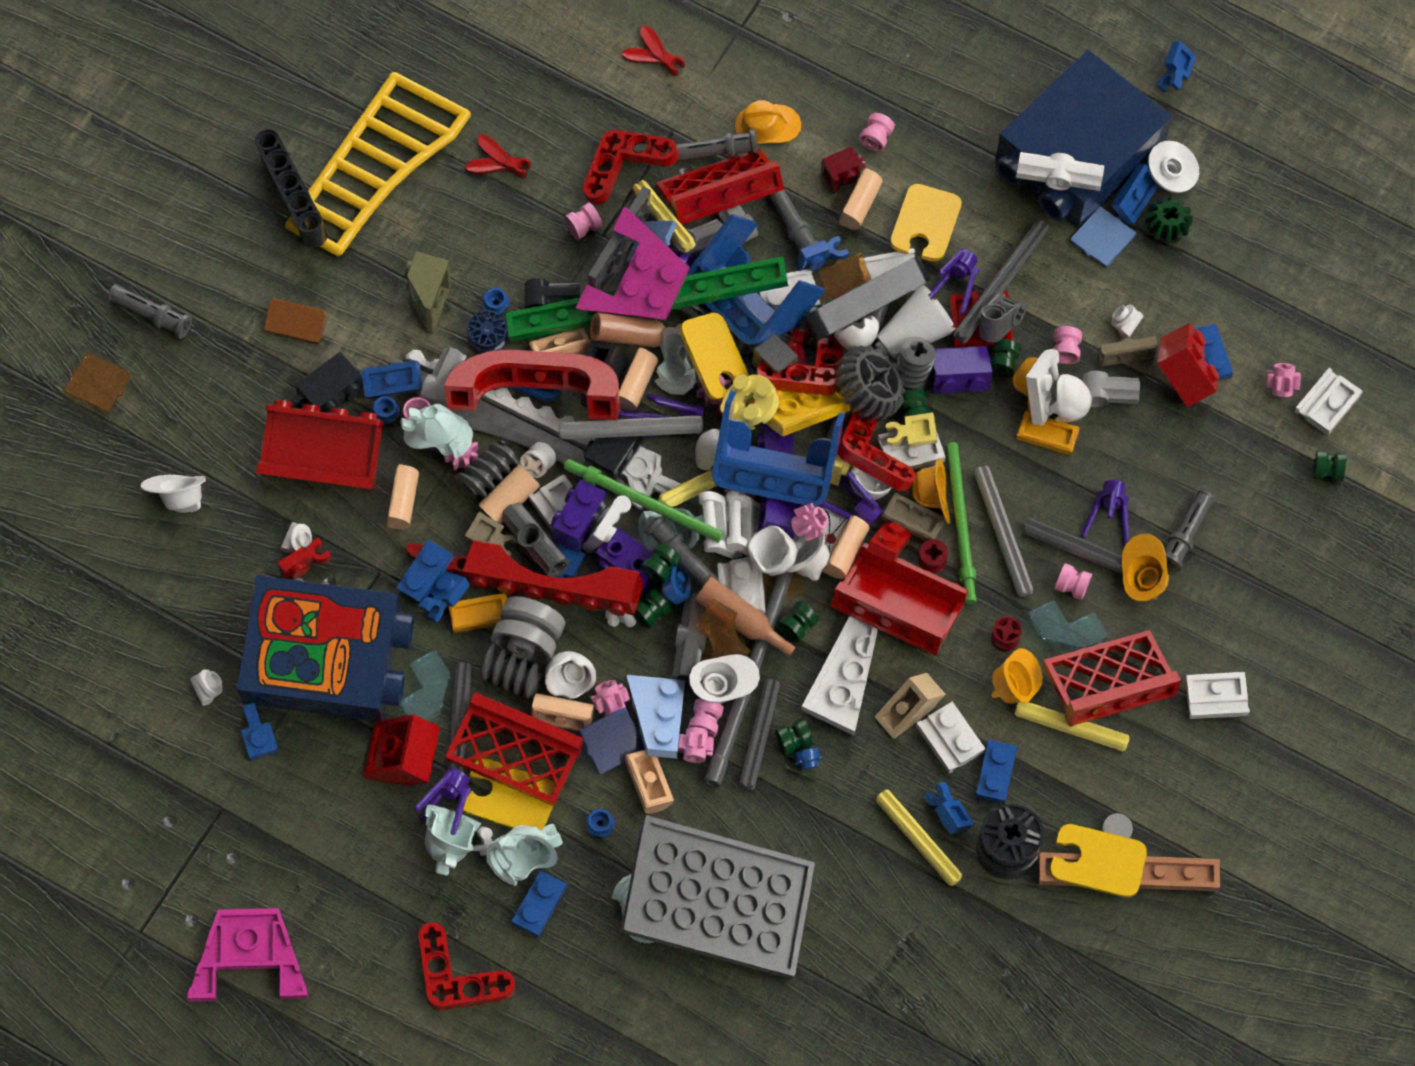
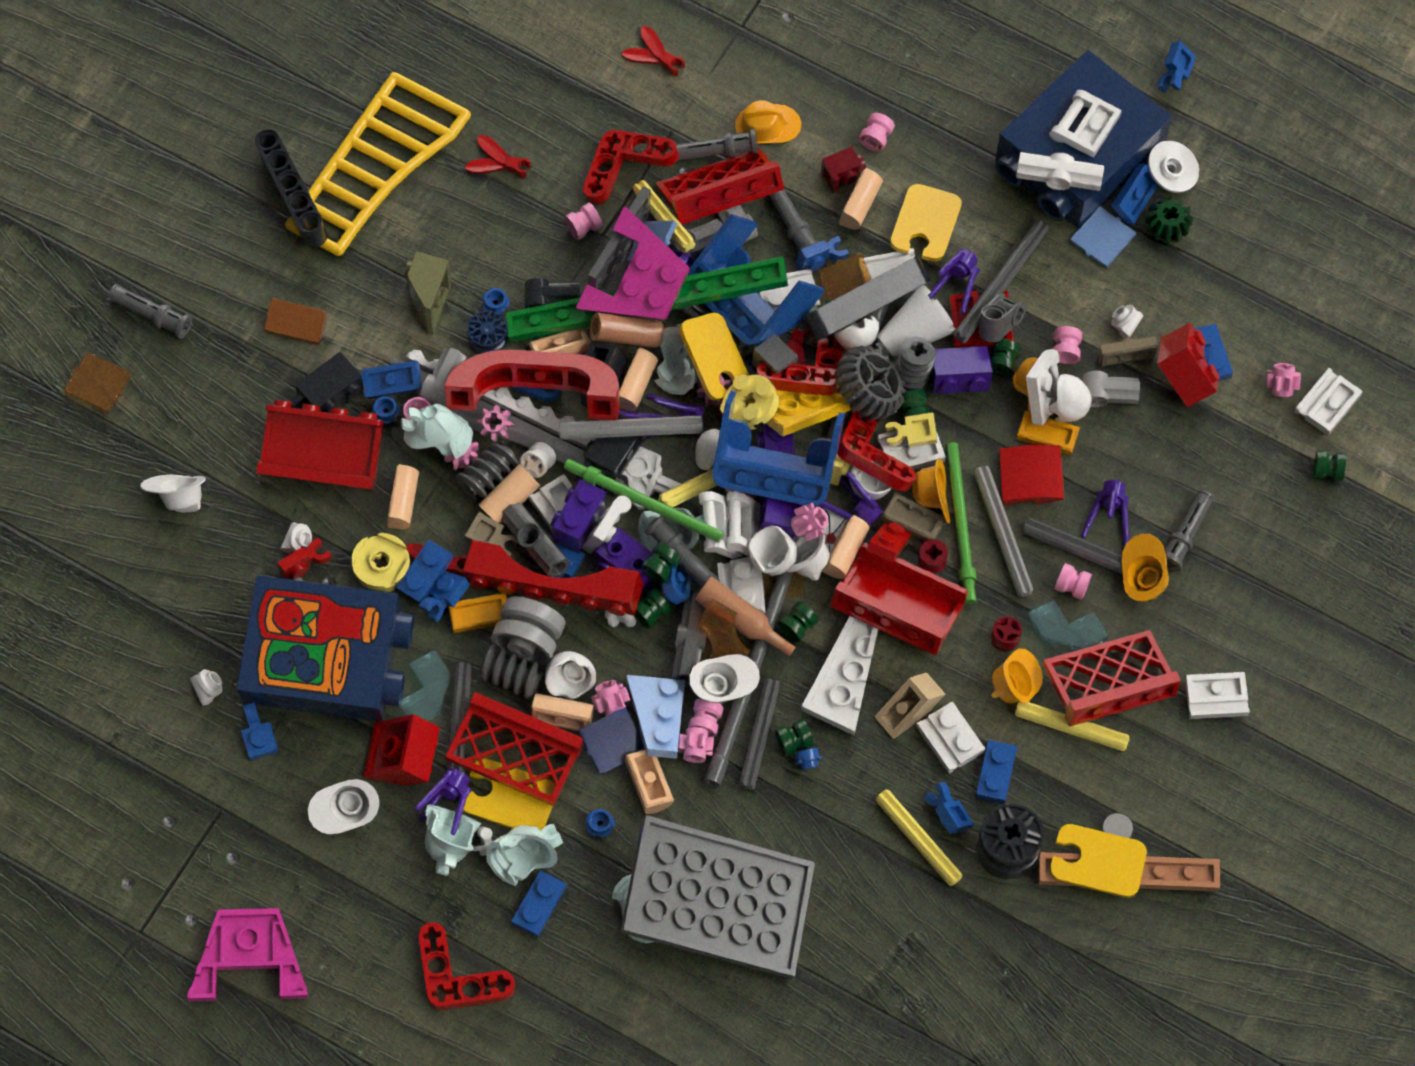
none -> white piece [308,779,380,835]
none -> light yellow plate [352,533,410,592]
none -> bright pink gear [477,404,515,442]
none -> red slope [999,445,1065,505]
none -> white plate [1049,90,1122,158]

